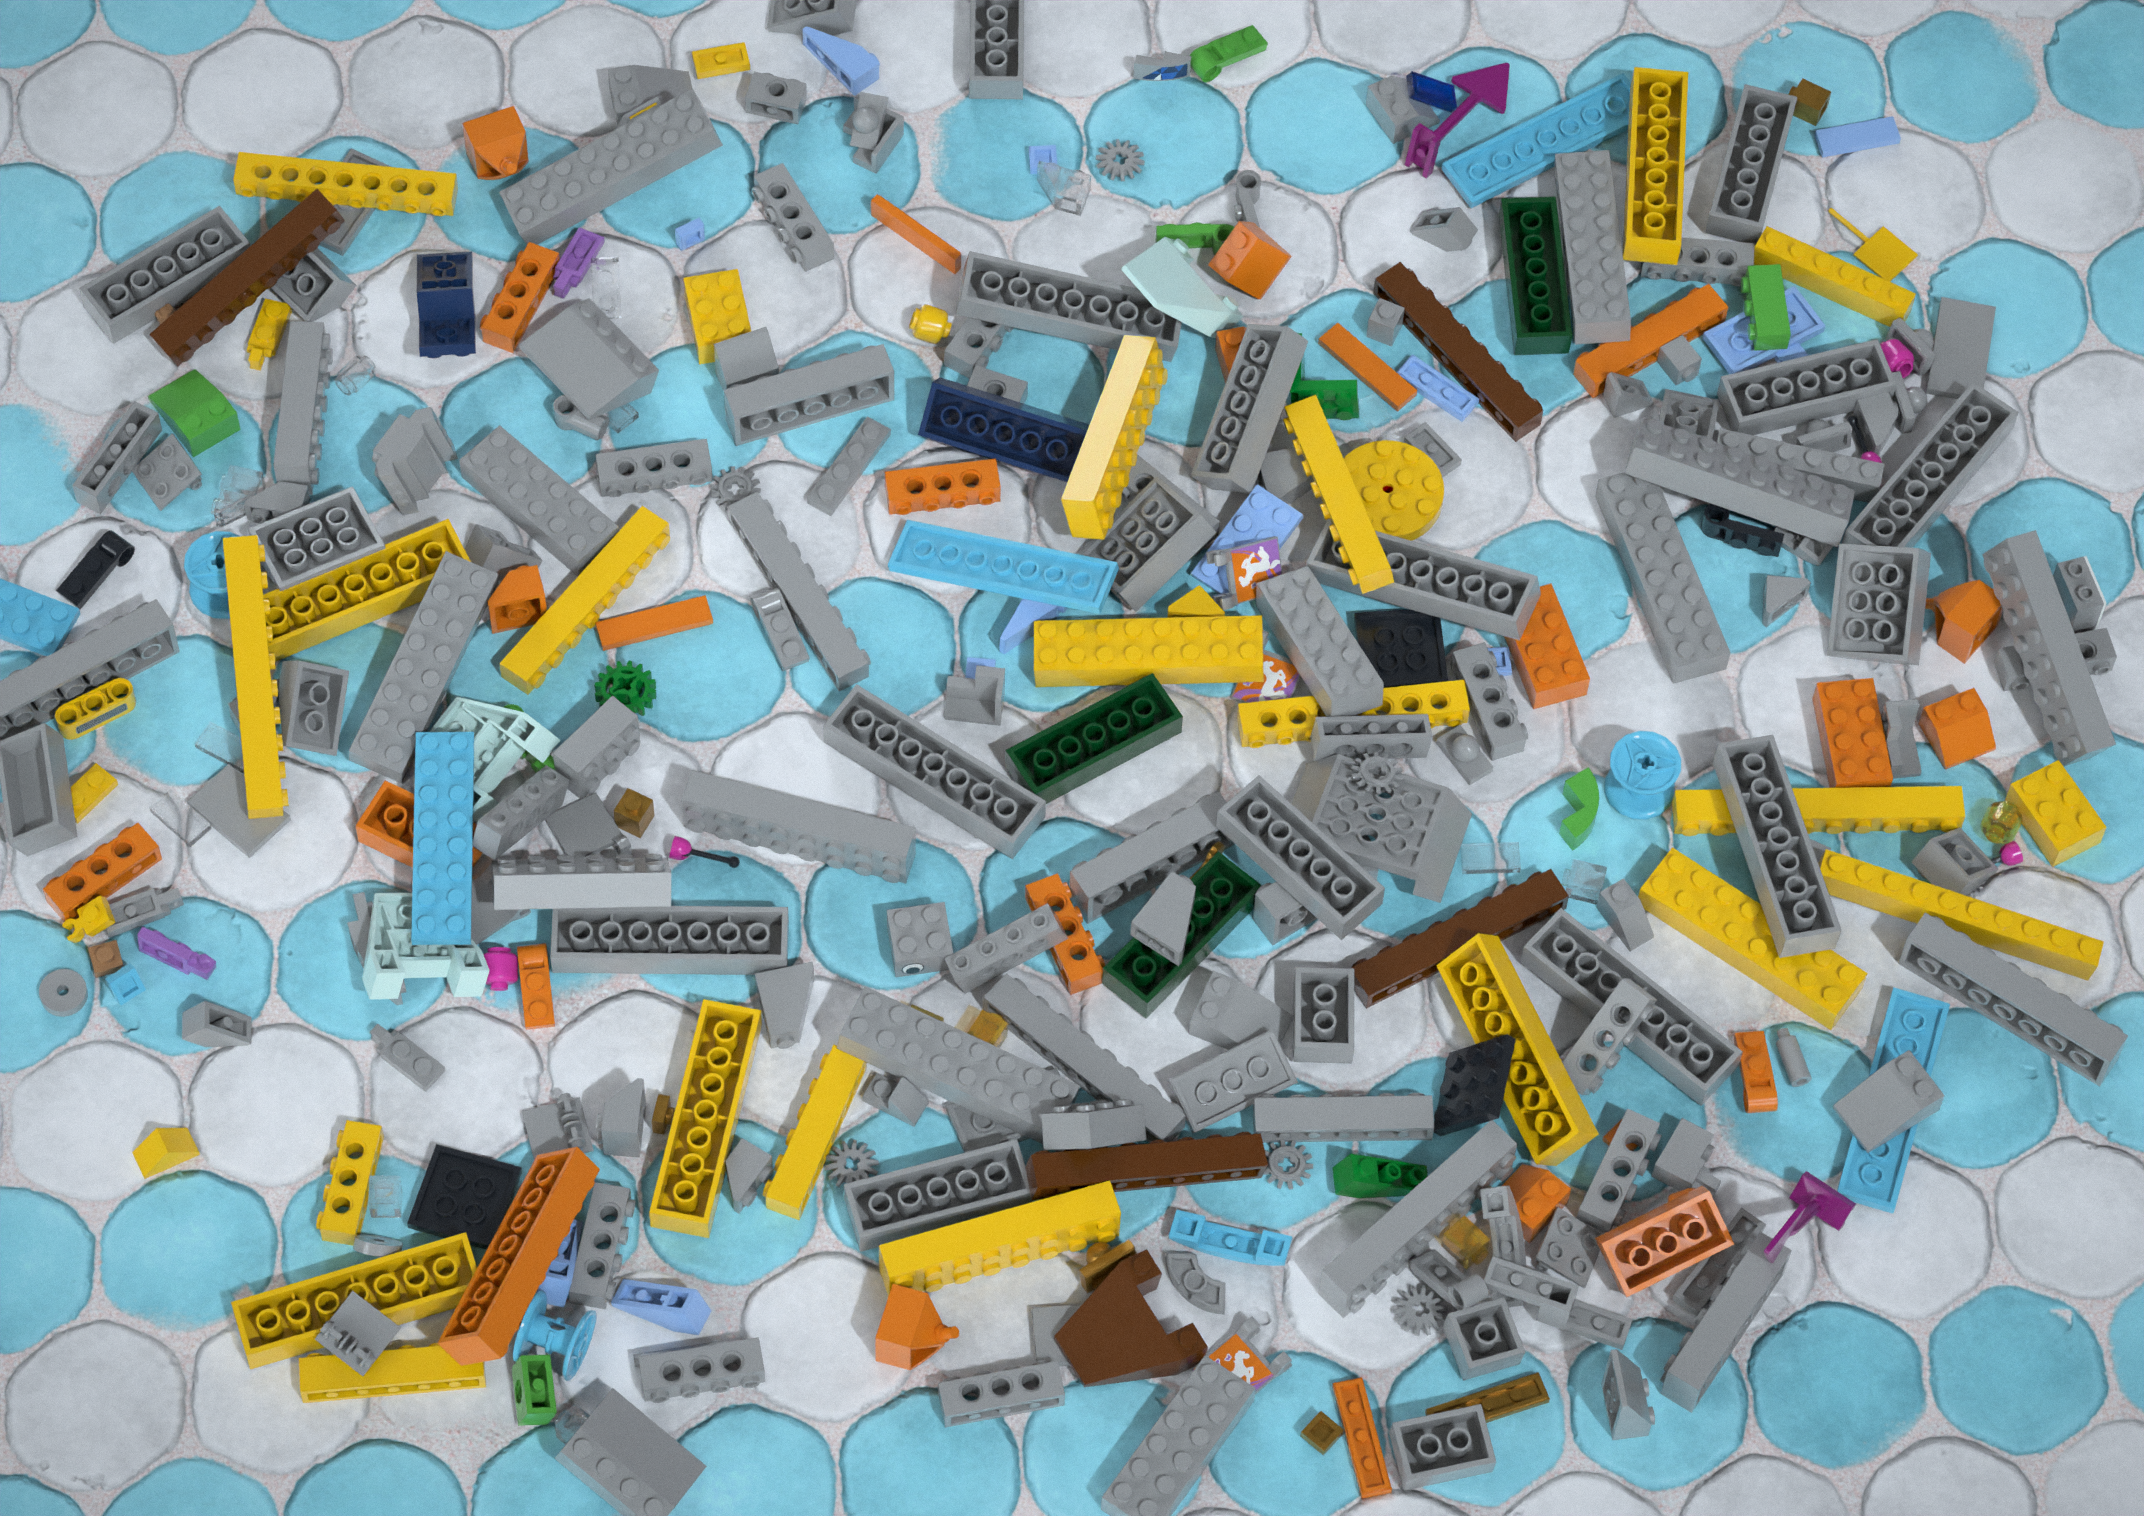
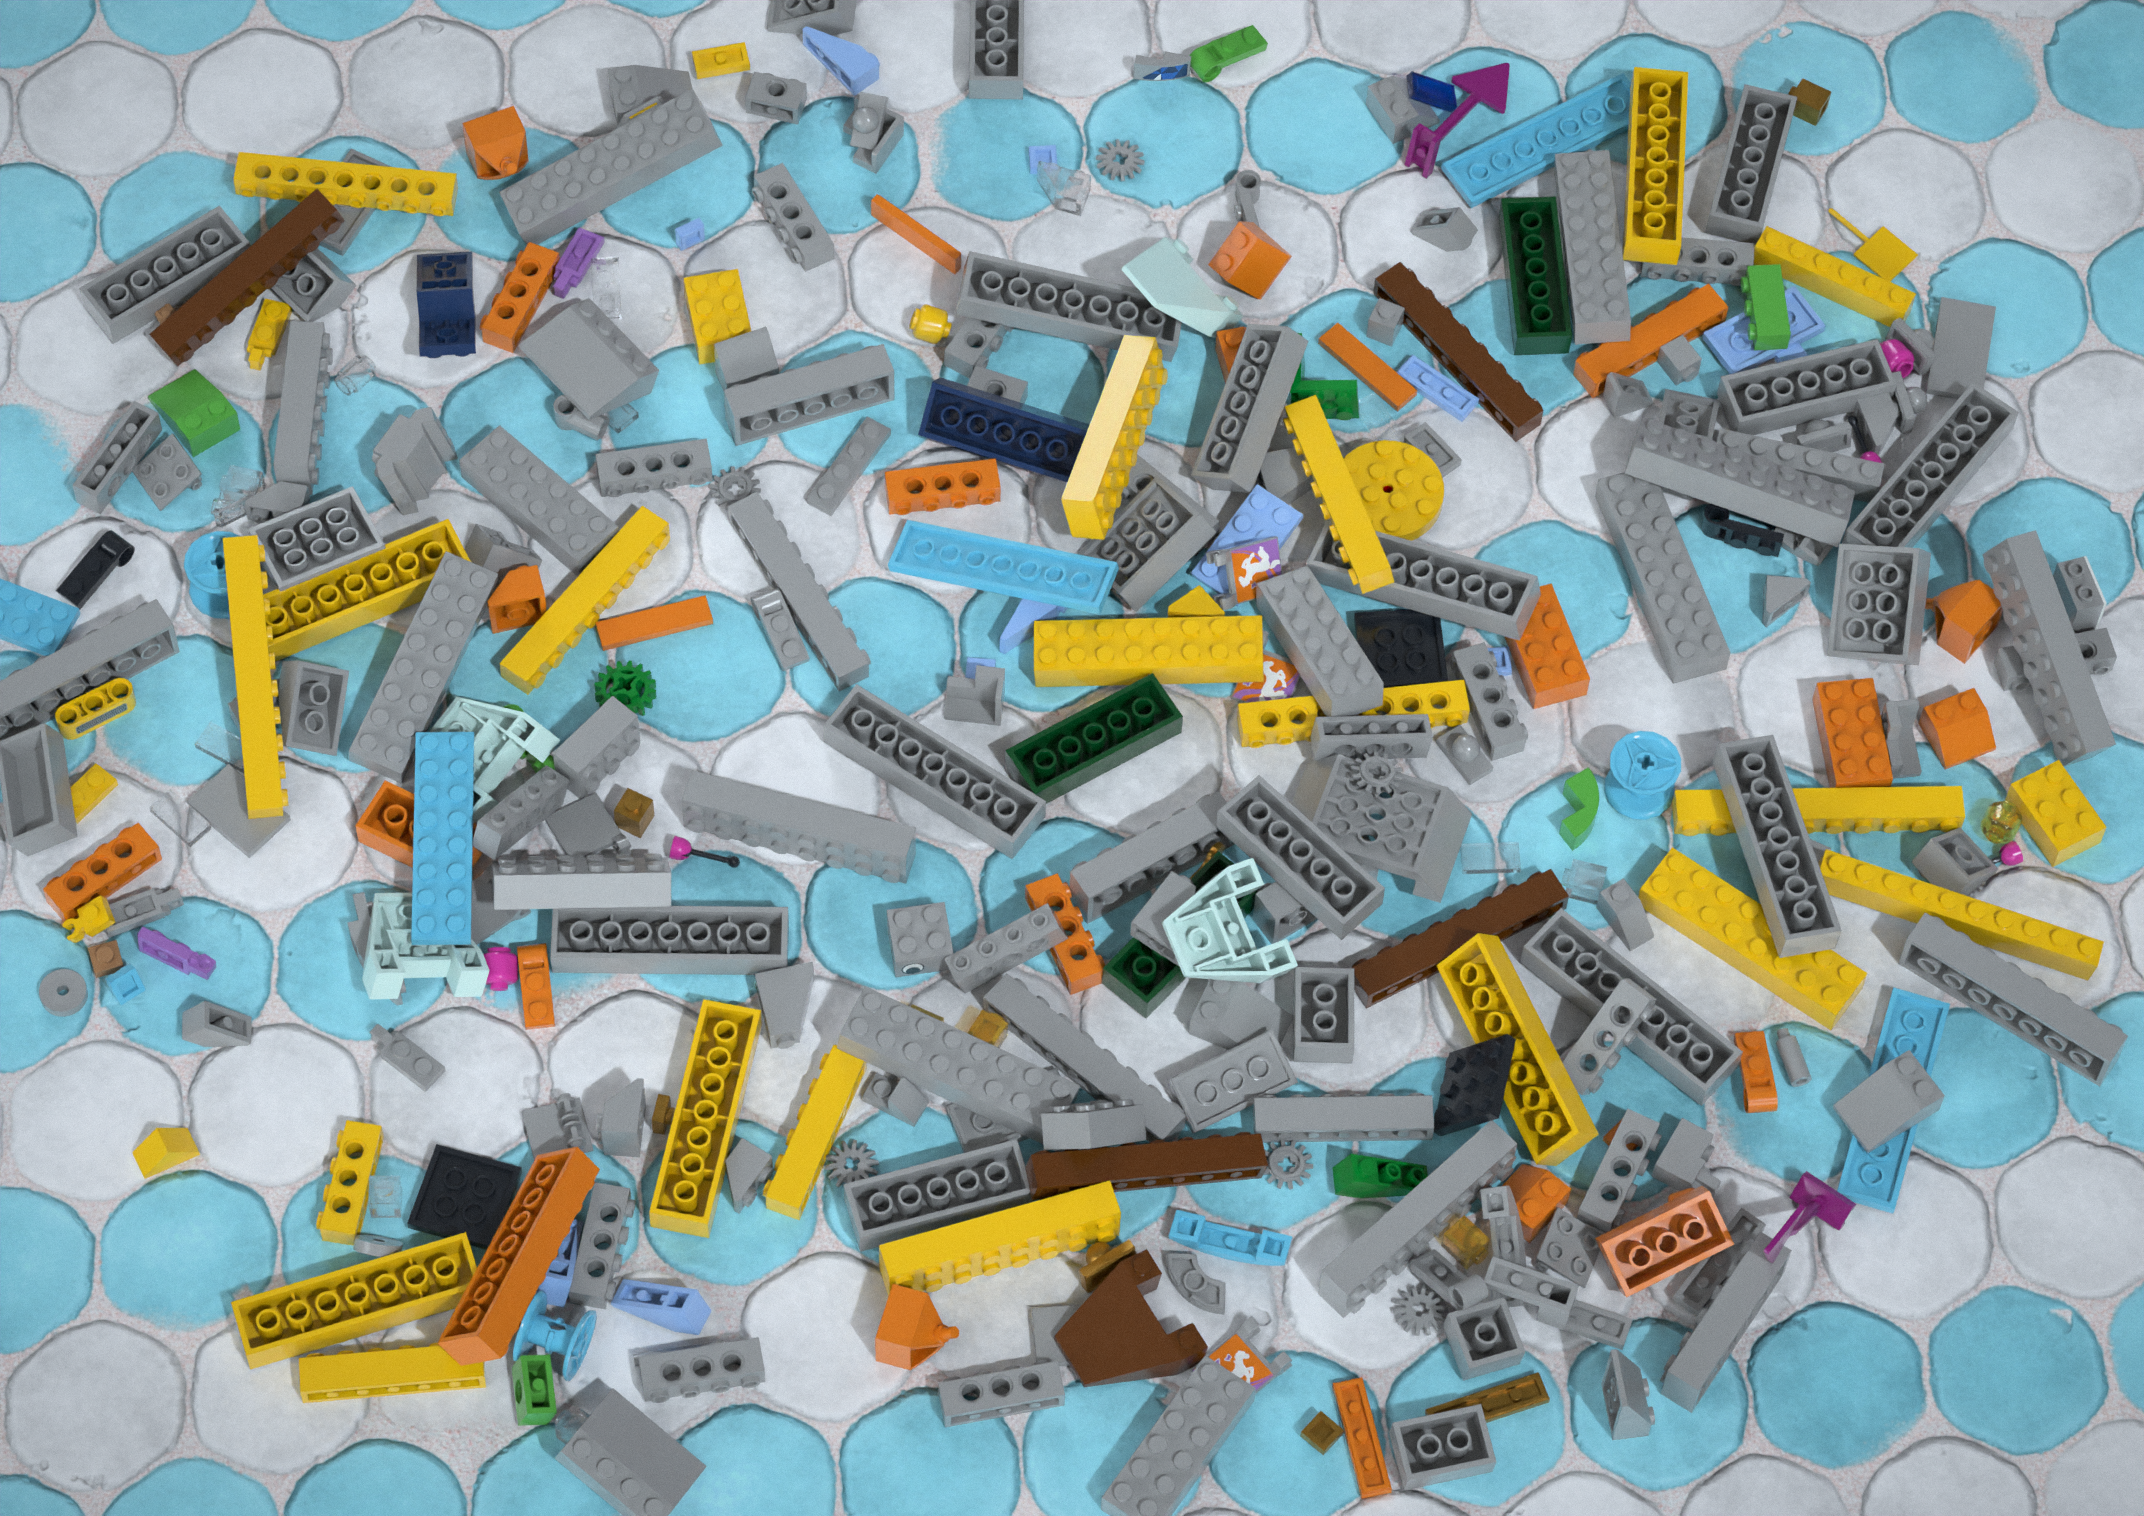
light grey hinge [315,1291,401,1376] -> none
bright green plate [1155,222,1235,255] -> none
light blue tile [1814,116,1901,158] -> none
none -> light aqua wedge [1161,858,1298,983]

